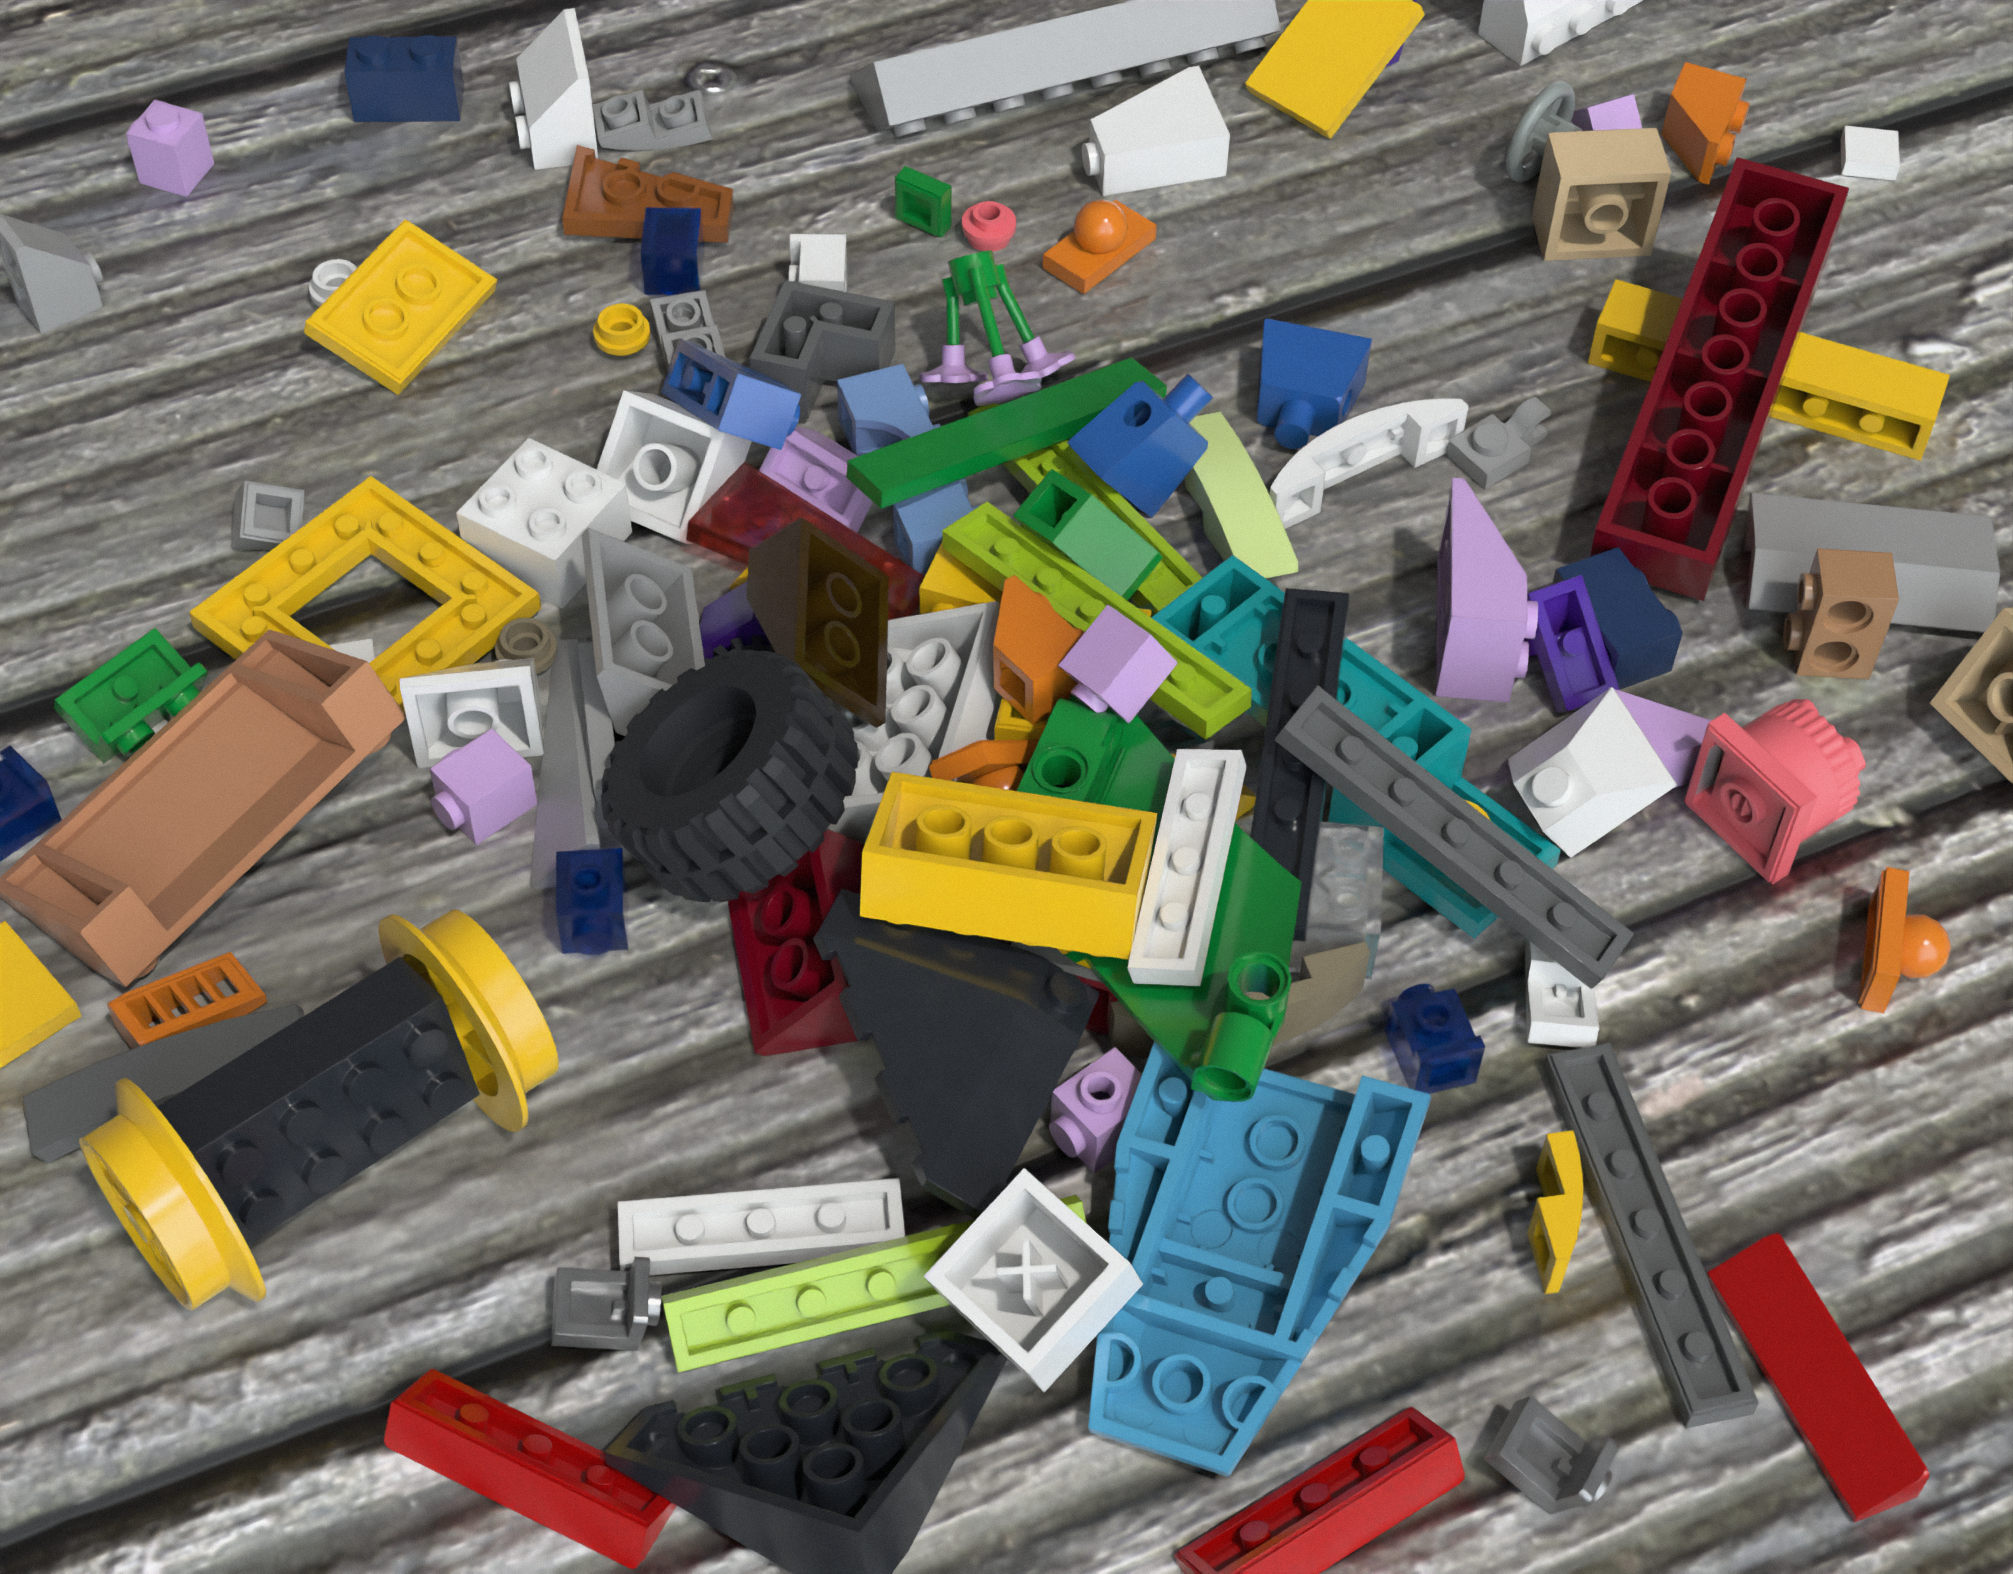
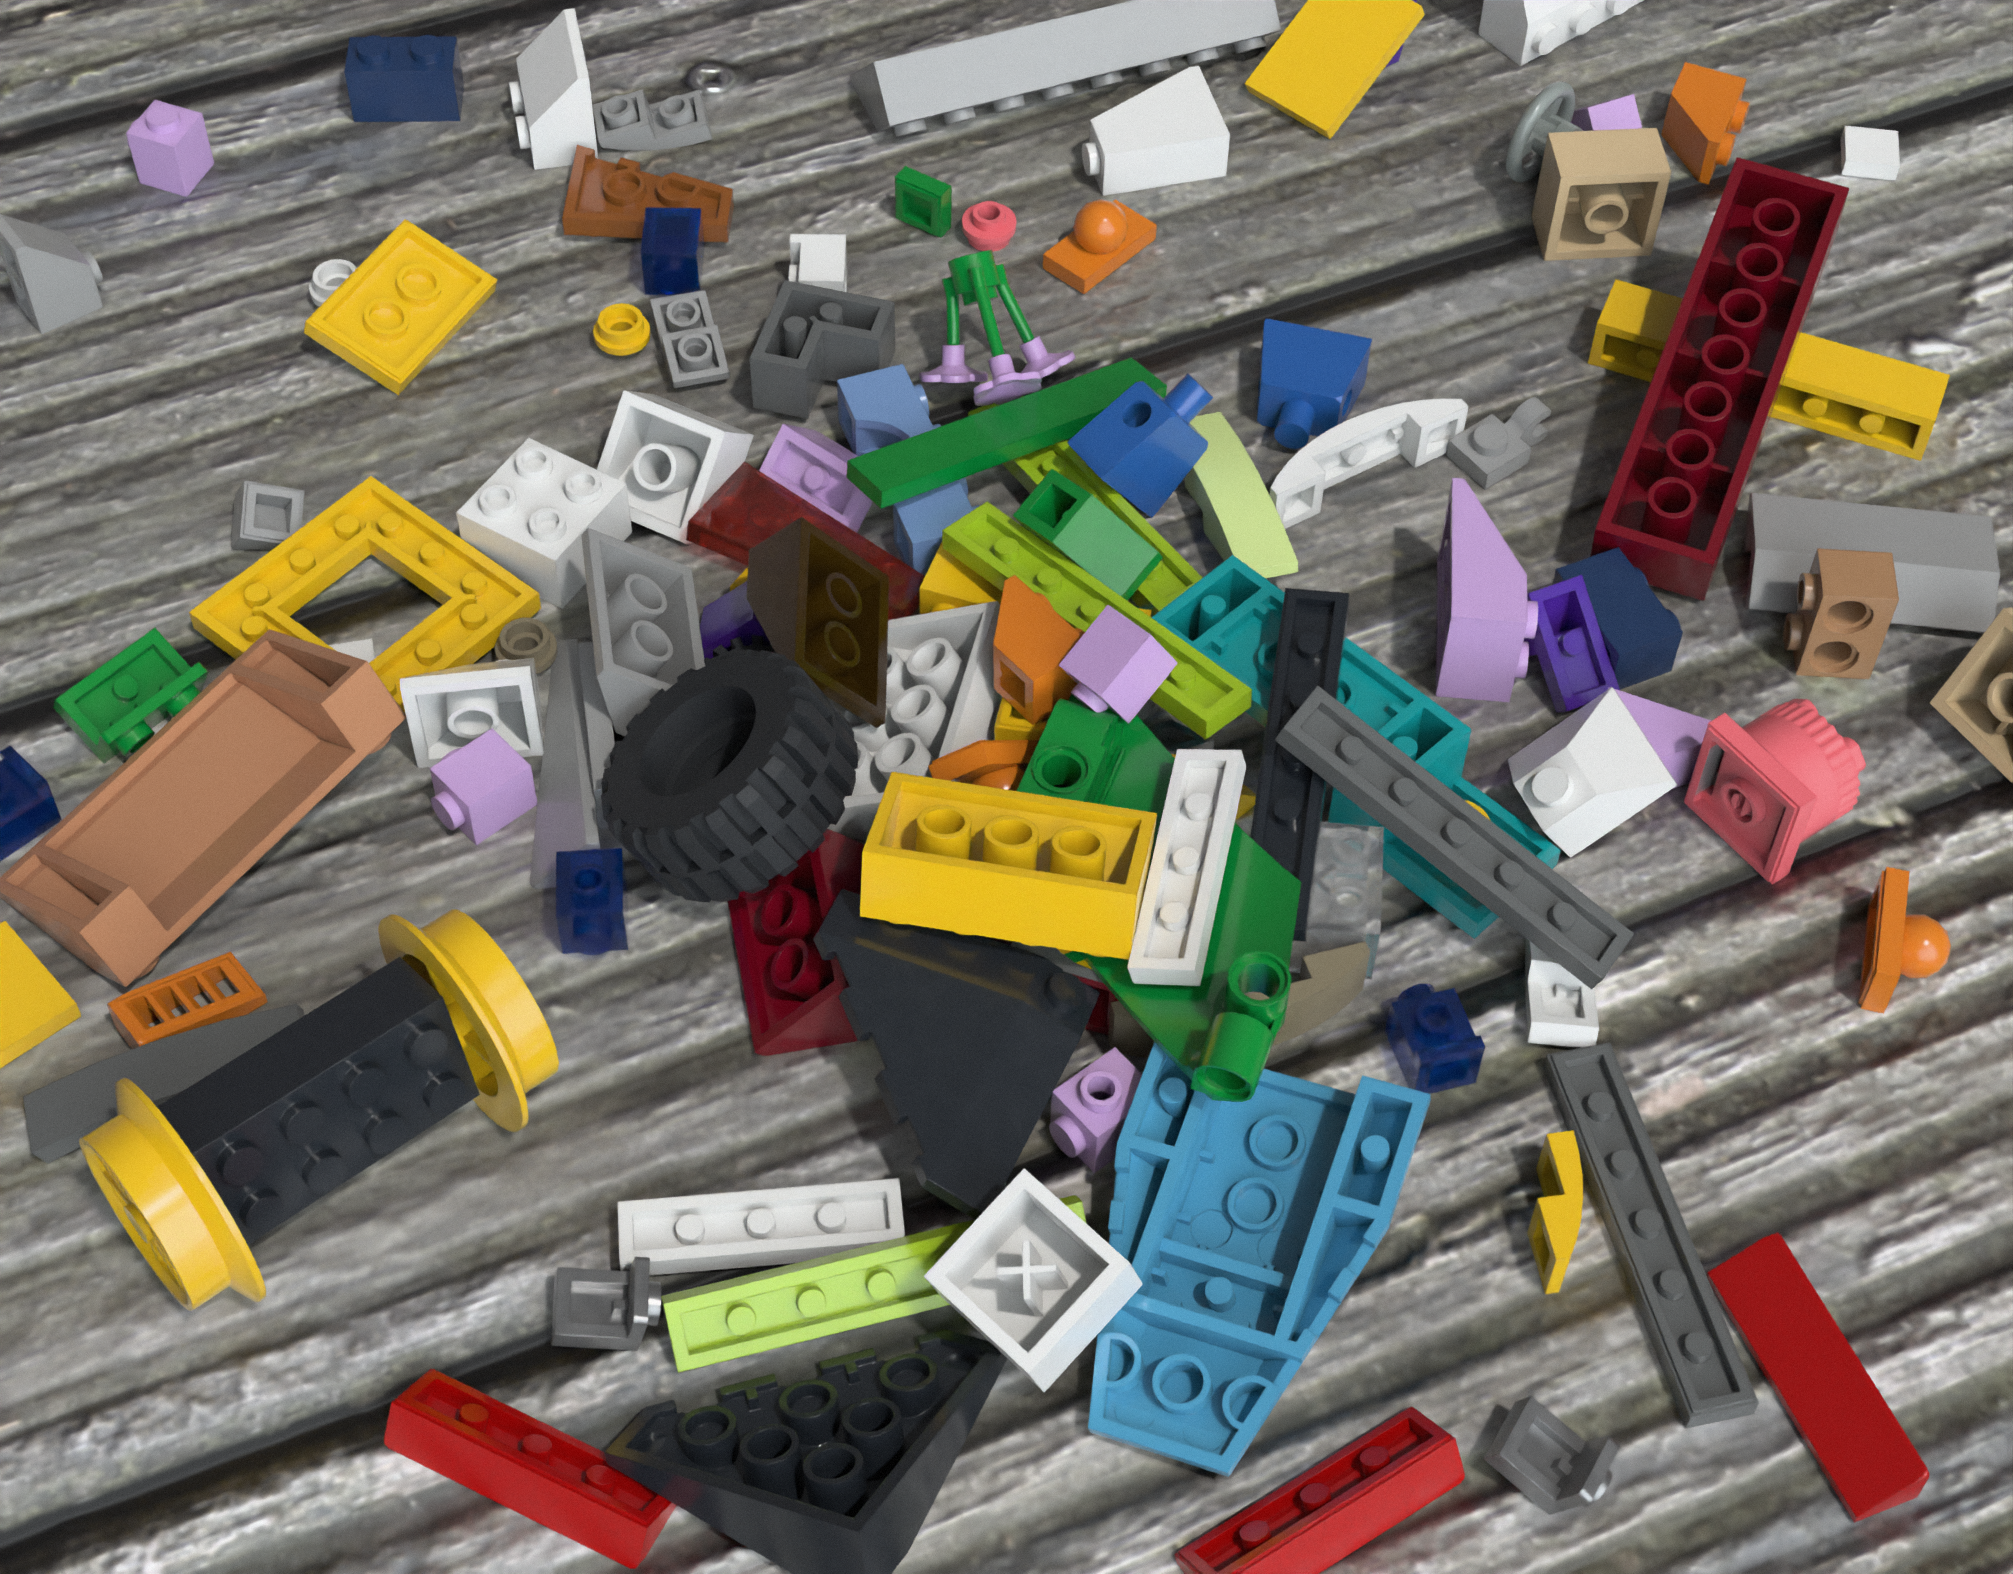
blue slope [661,339,801,450] -> none

